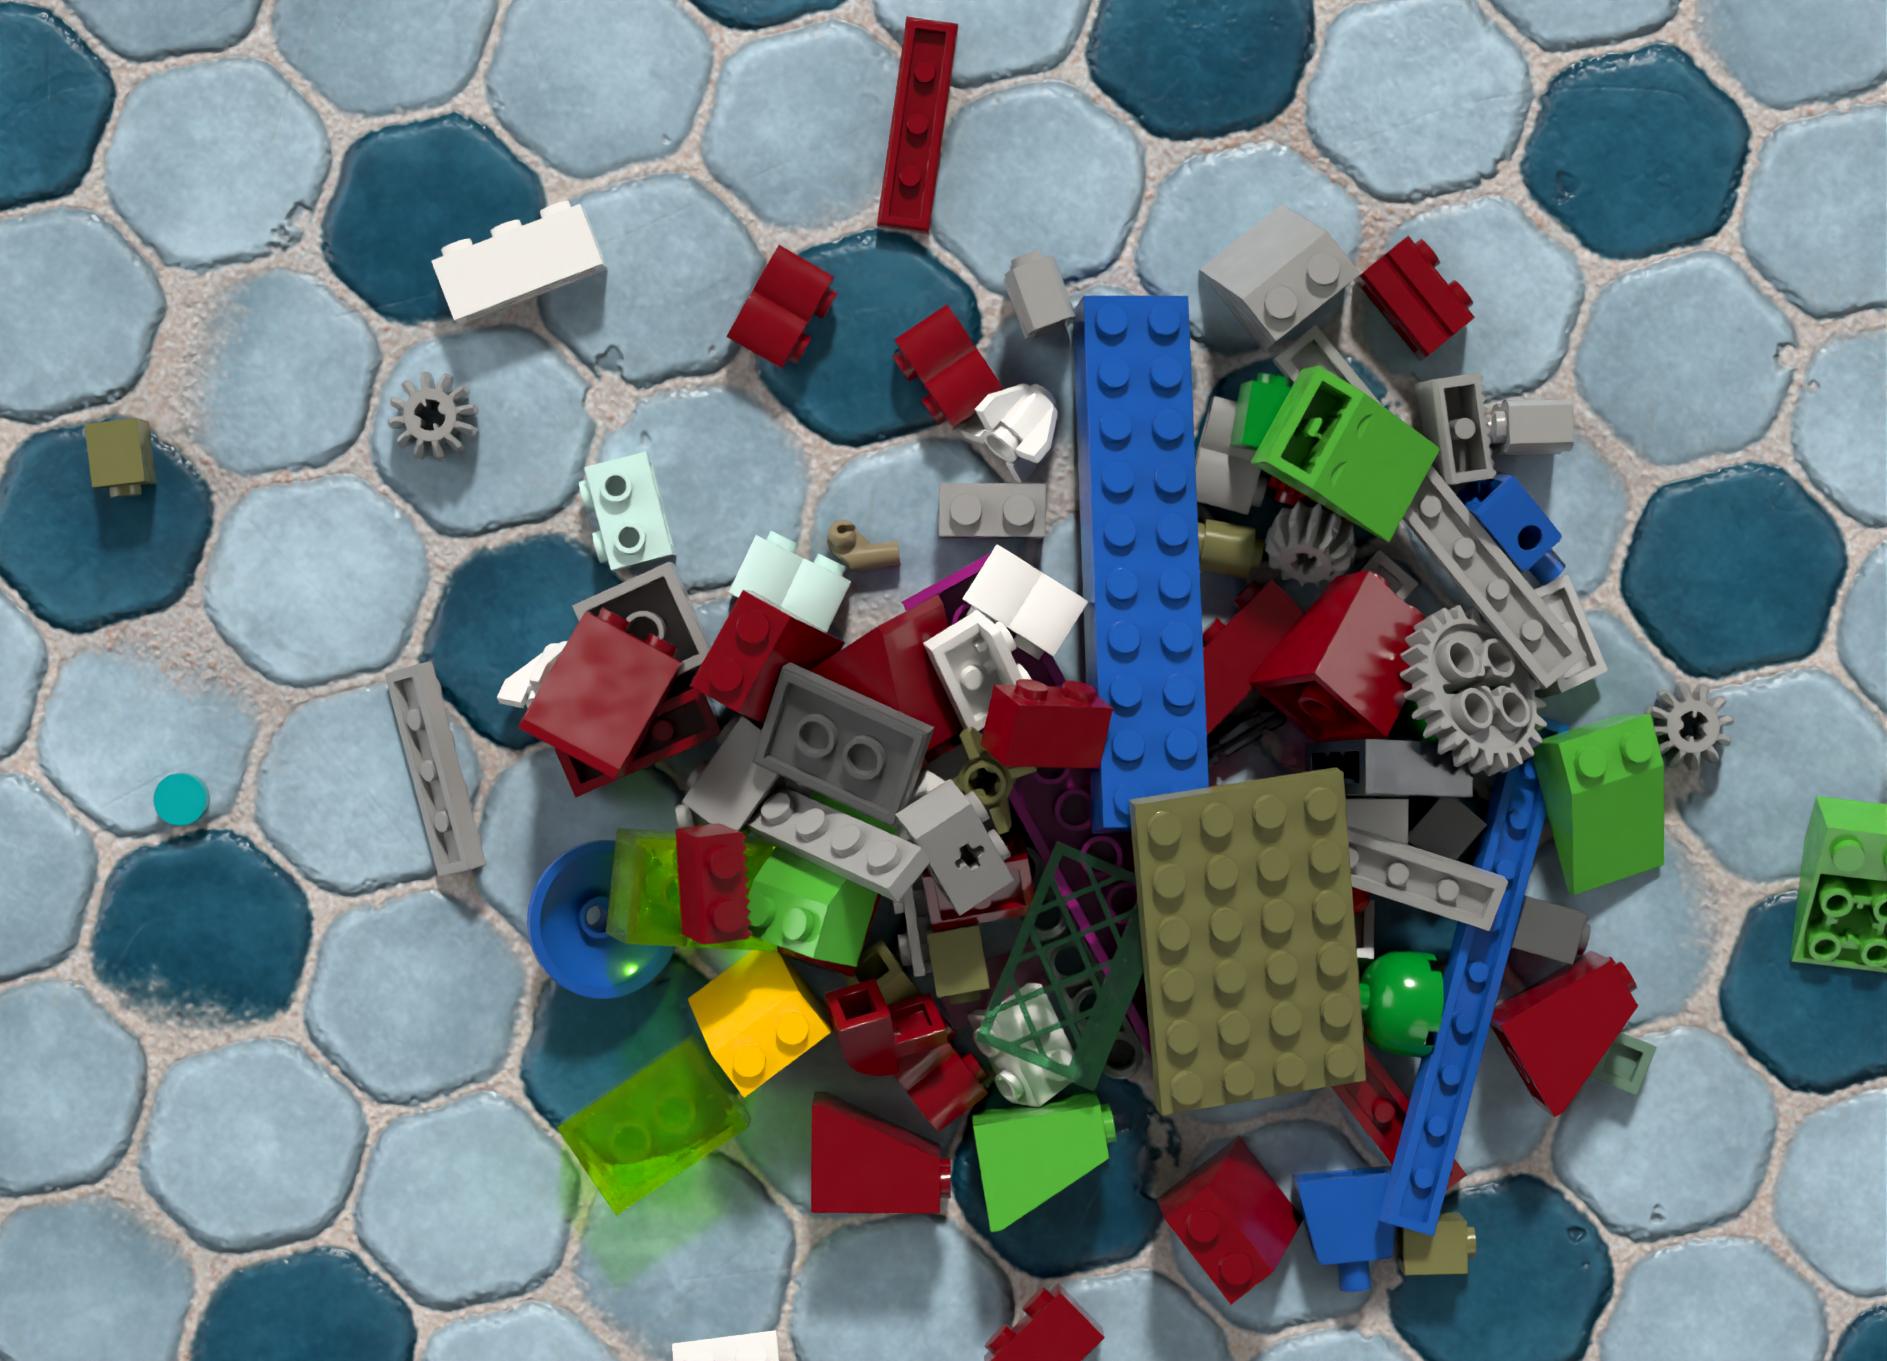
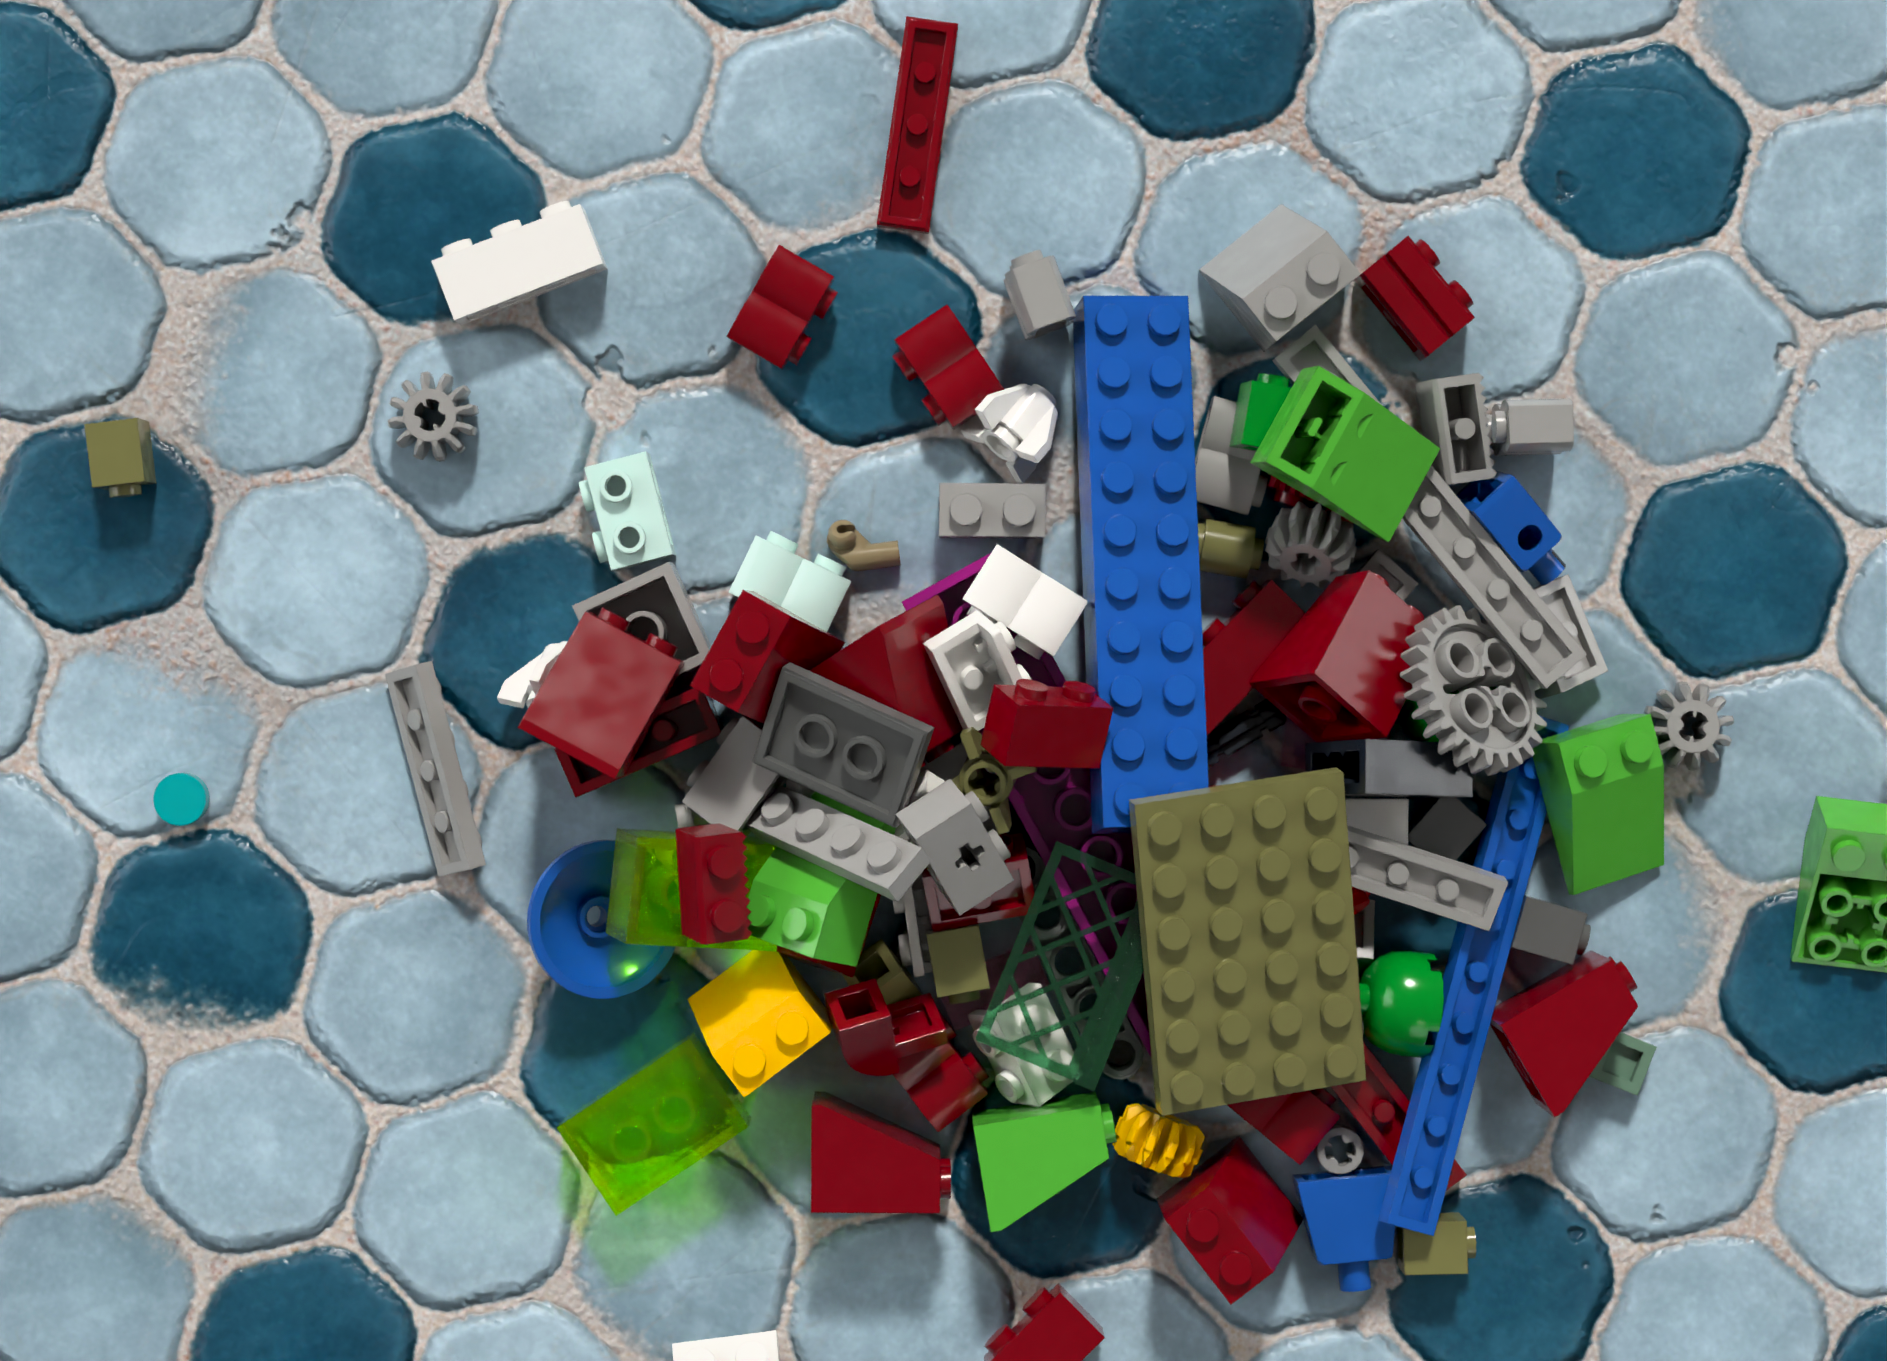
none -> yellow gear [1112,1103,1205,1178]
none -> dark red brick [1227,1088,1341,1165]
none -> light grey bush [1314,1124,1364,1174]

